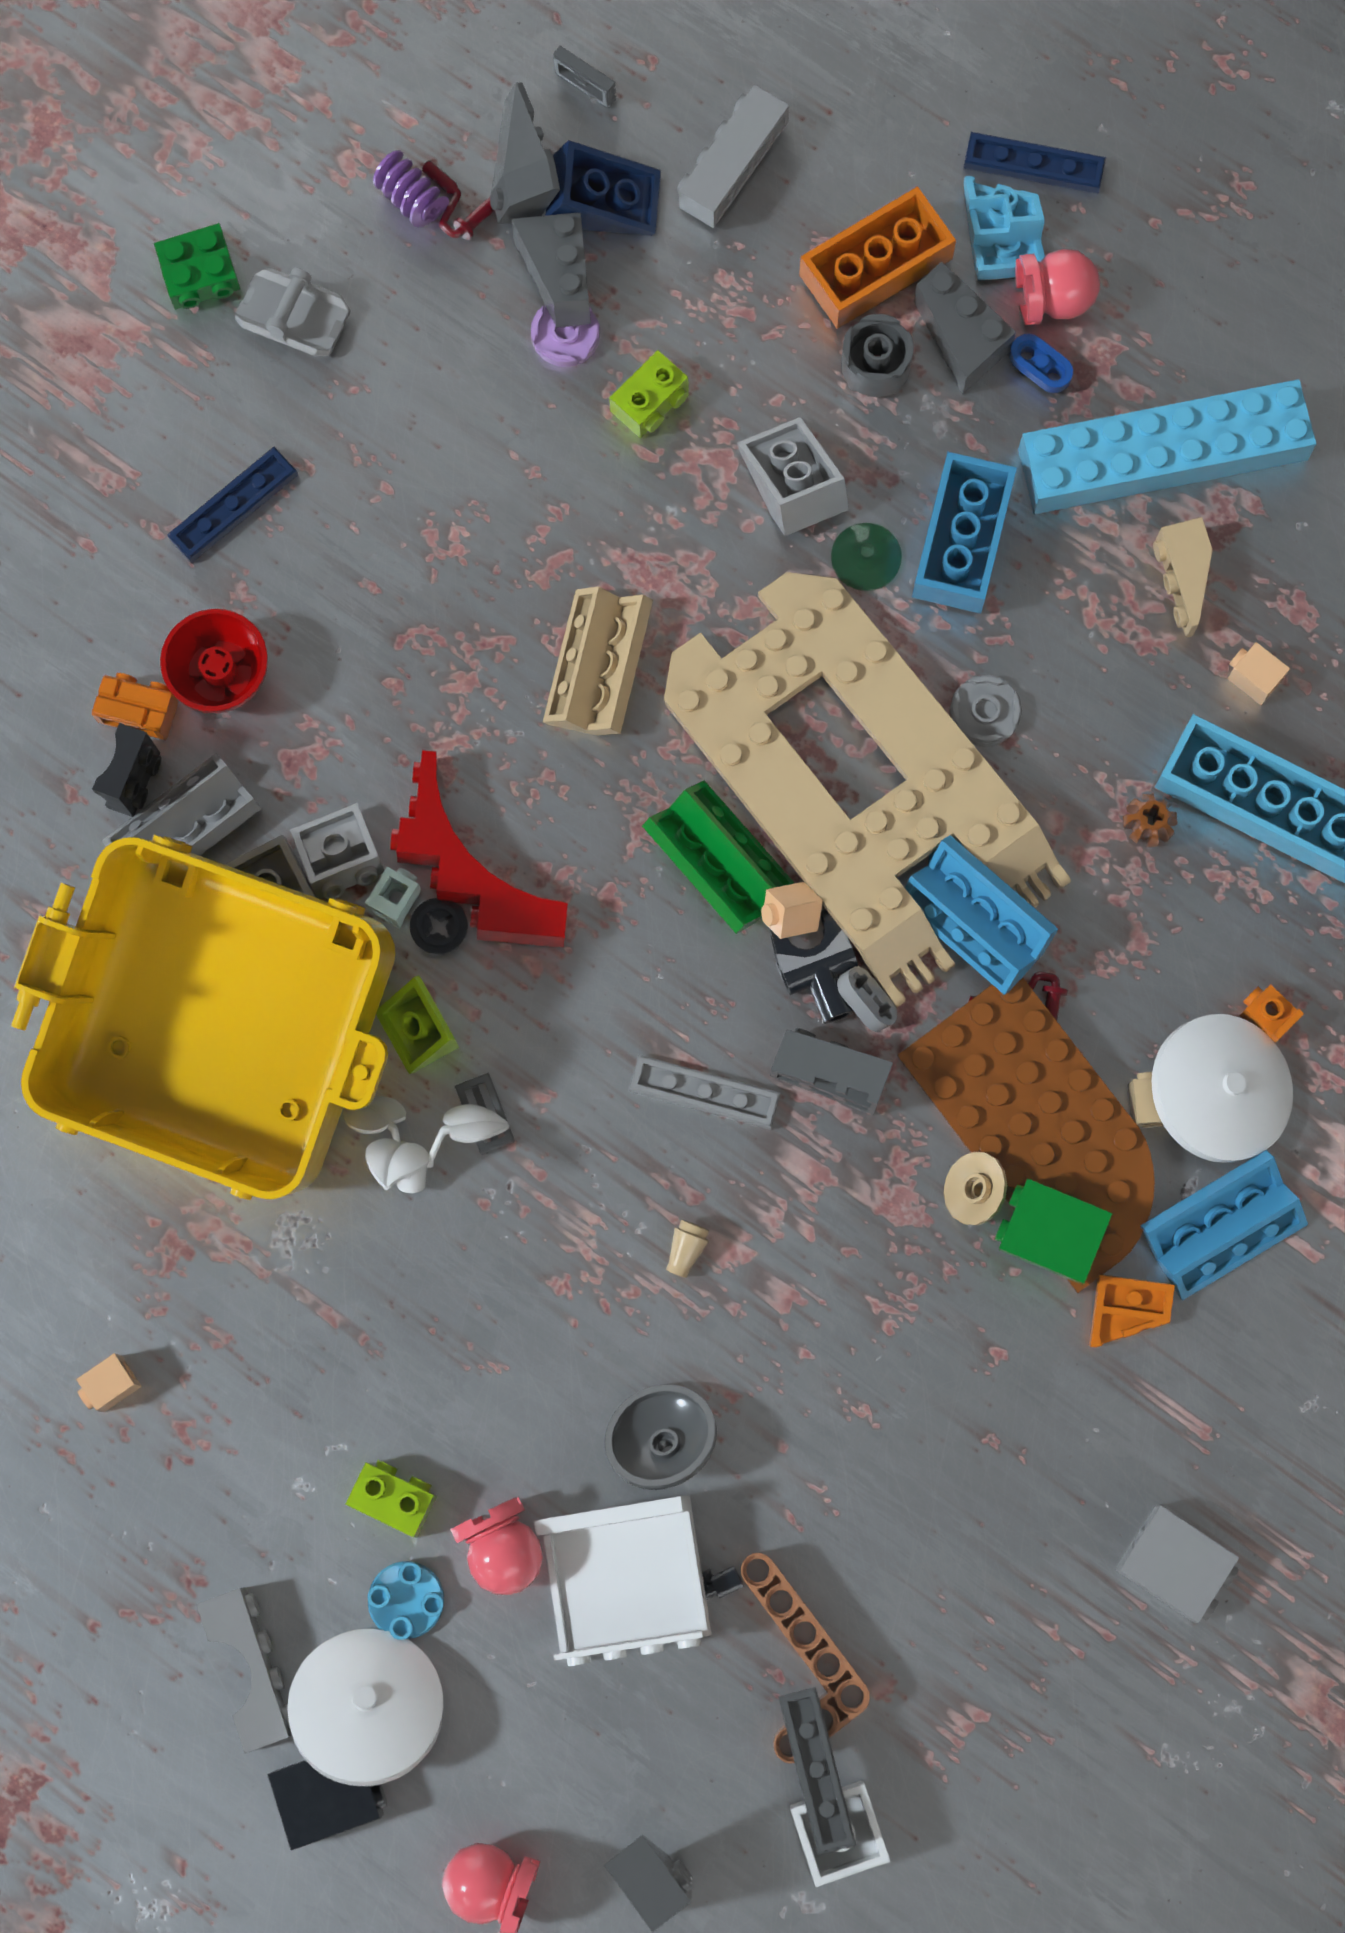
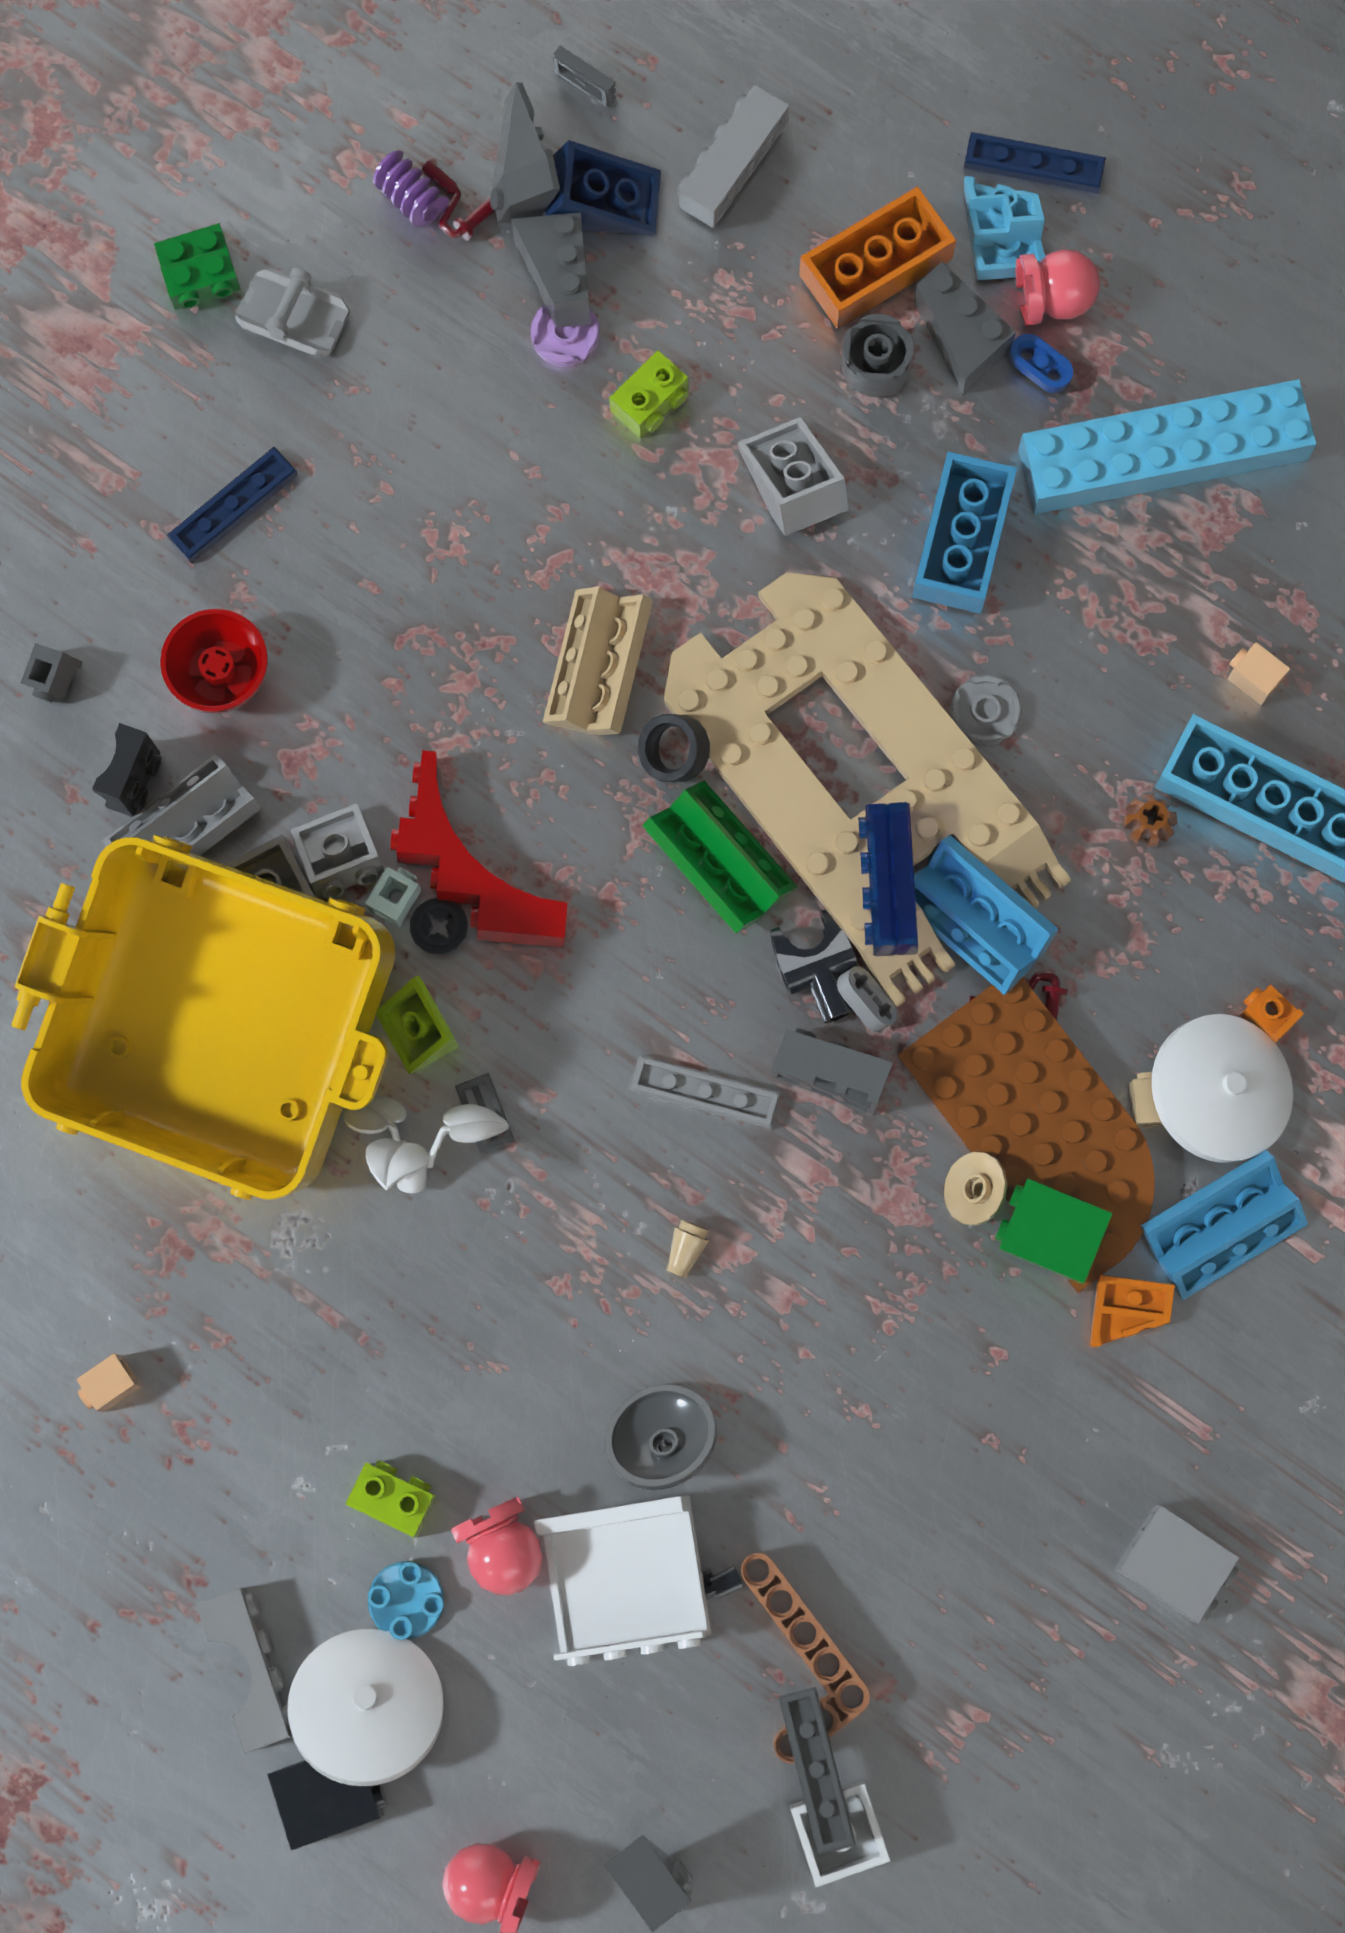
orange brick [92,673,178,741] -> none
light nougat brick [761,882,823,939] -> none
clear green dish [831,523,902,591] -> none
tan slope [1153,517,1212,638] -> none
none -> dark grey brick [21,643,83,703]
none -> black tyre [638,714,710,782]
none -> clear blue brick [858,802,918,957]

